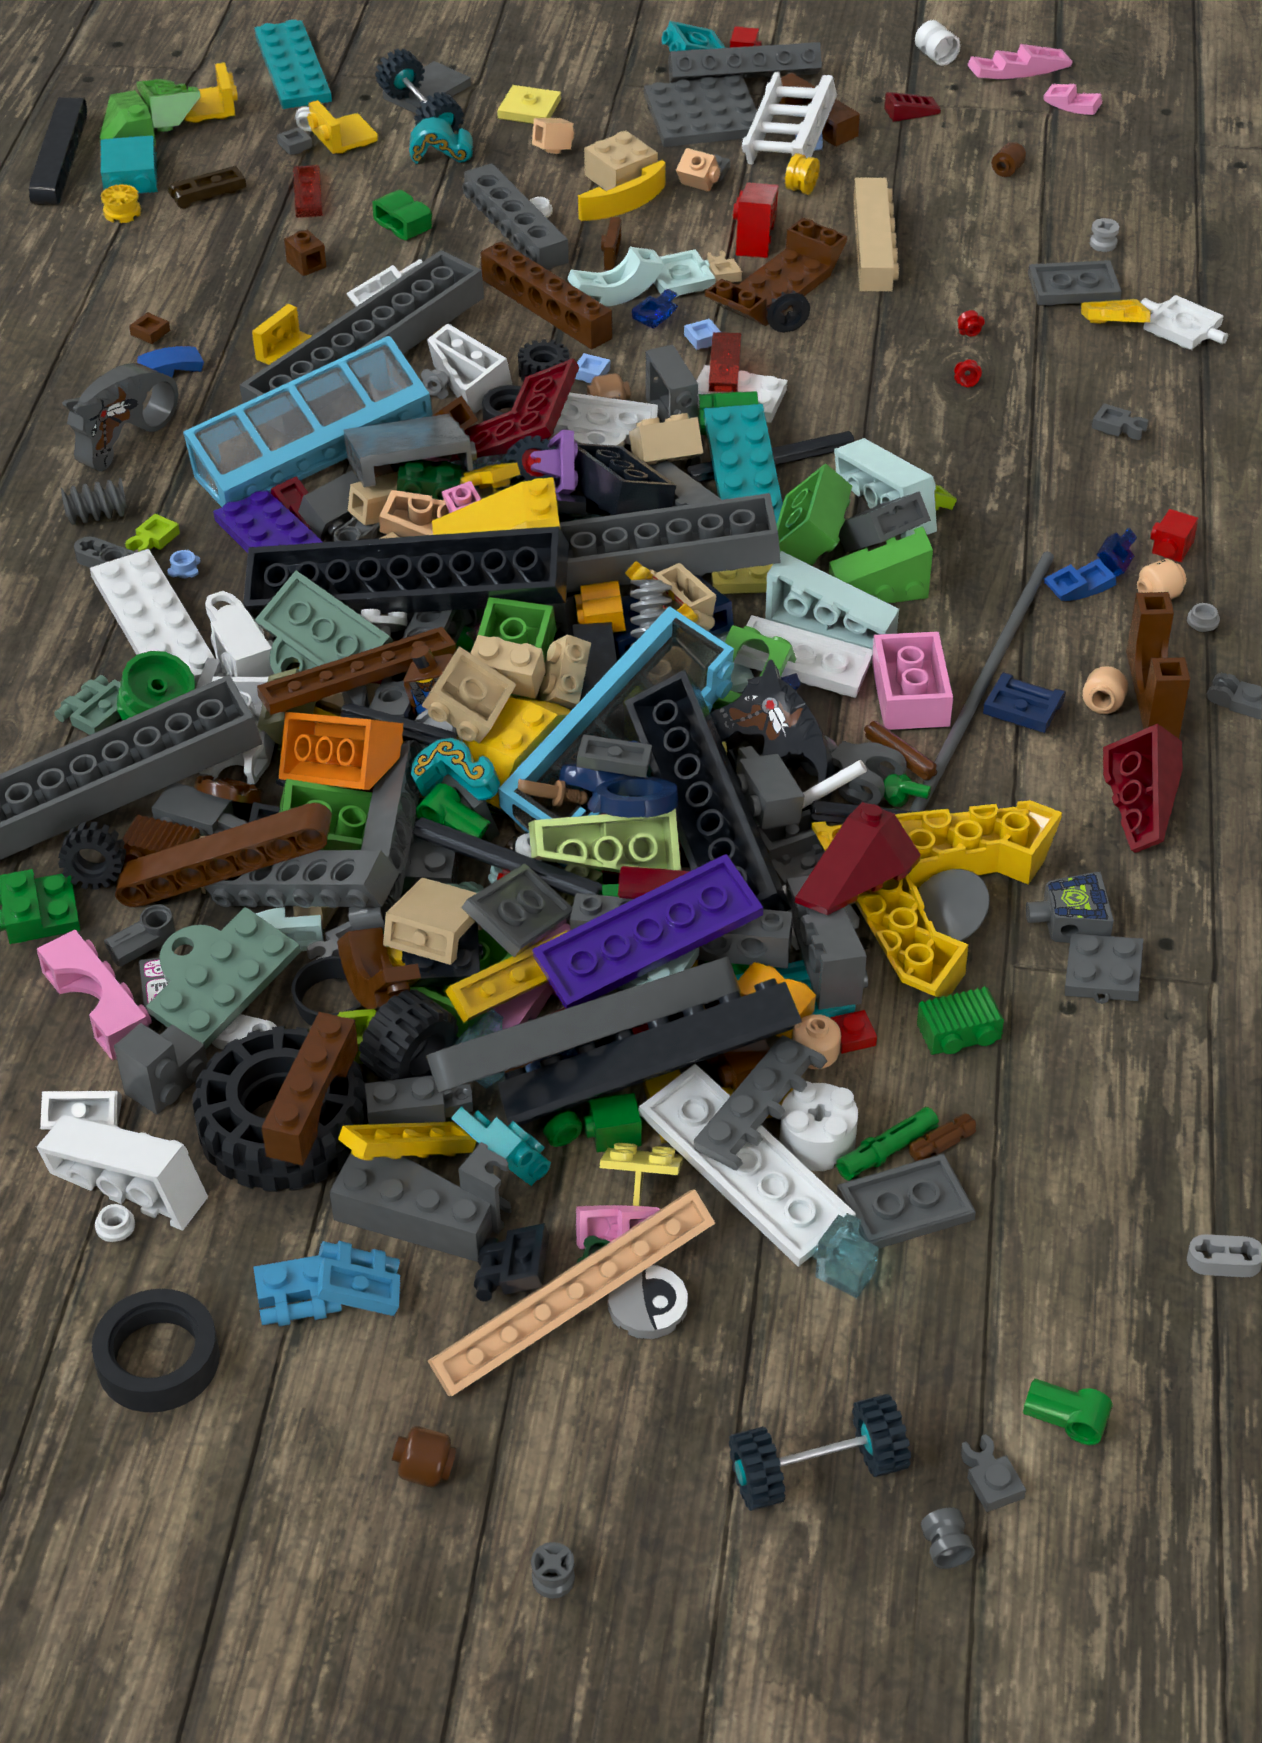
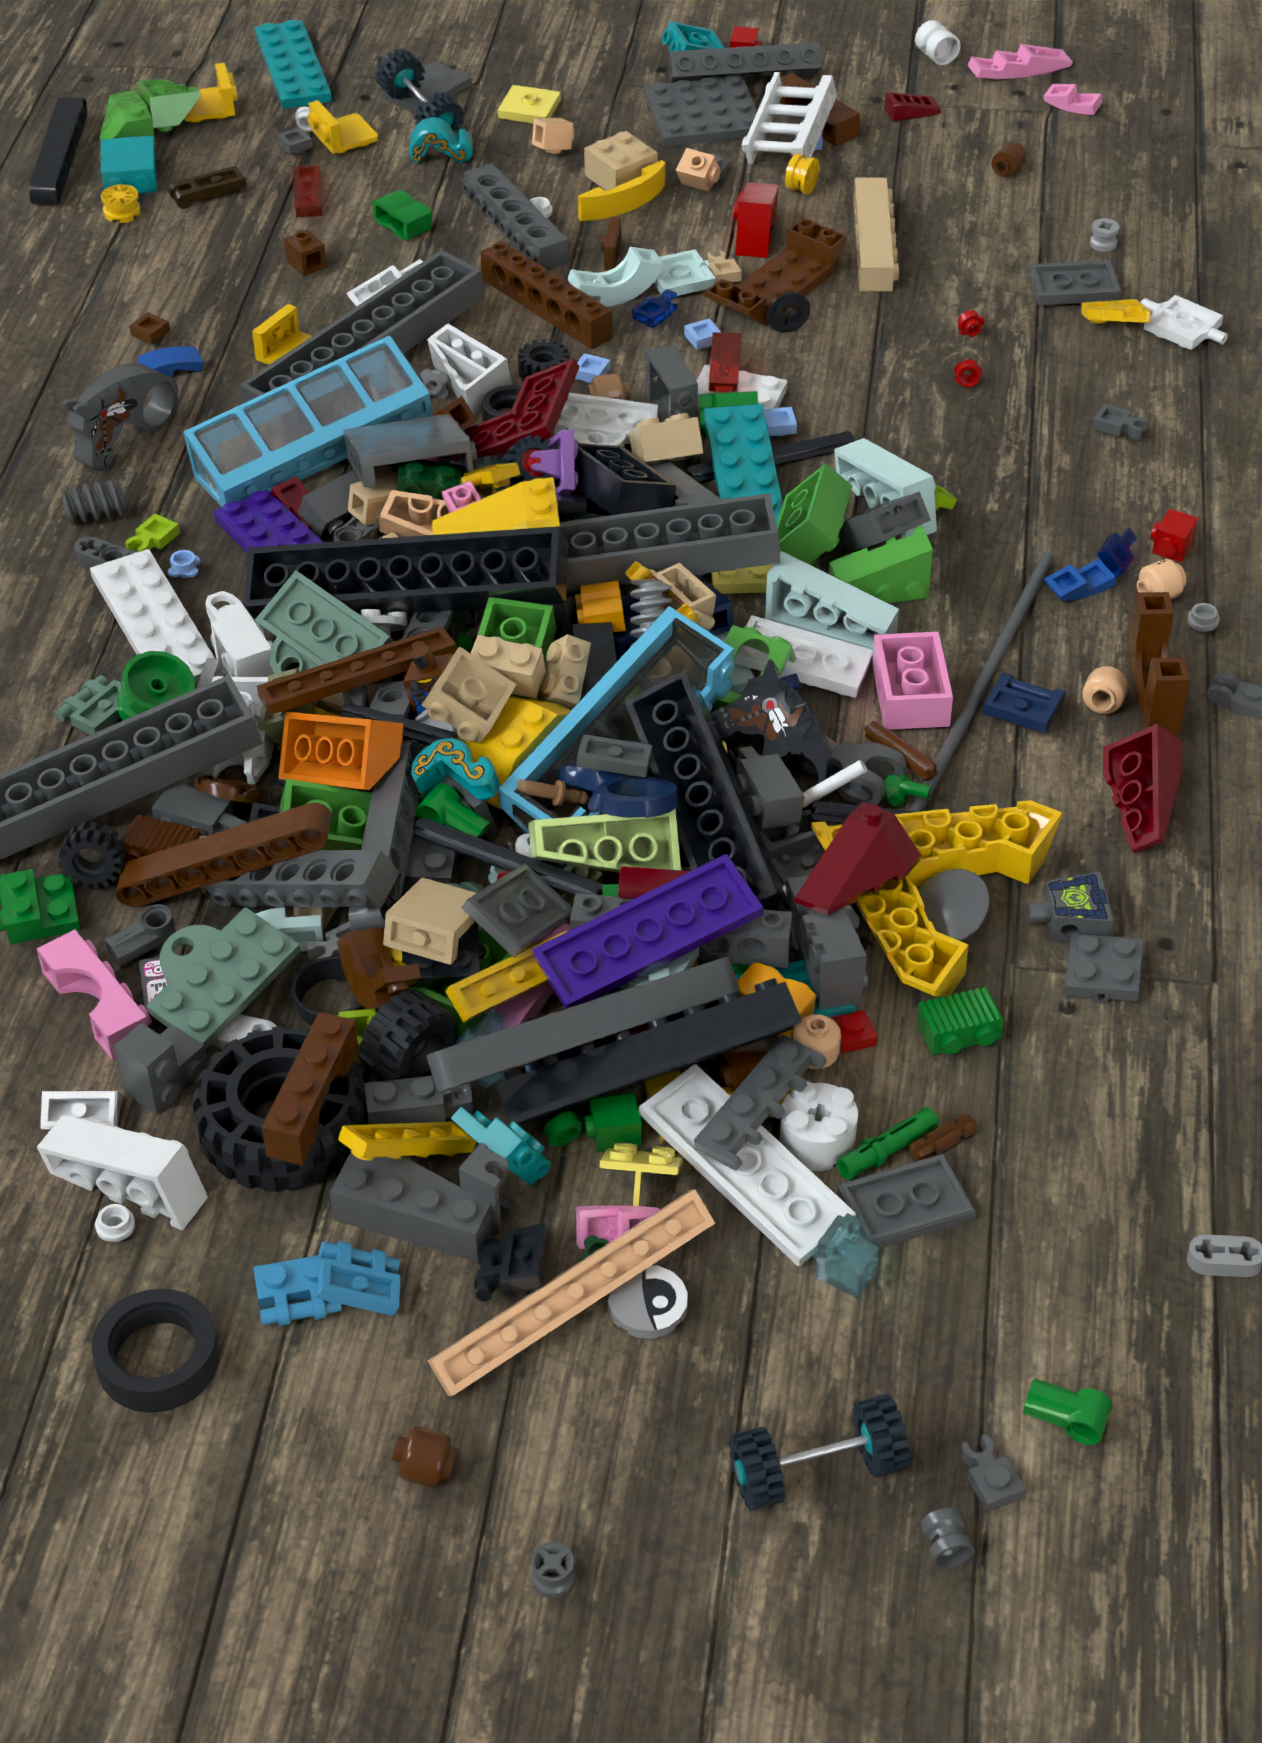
none -> light blue plate [764,407,797,436]

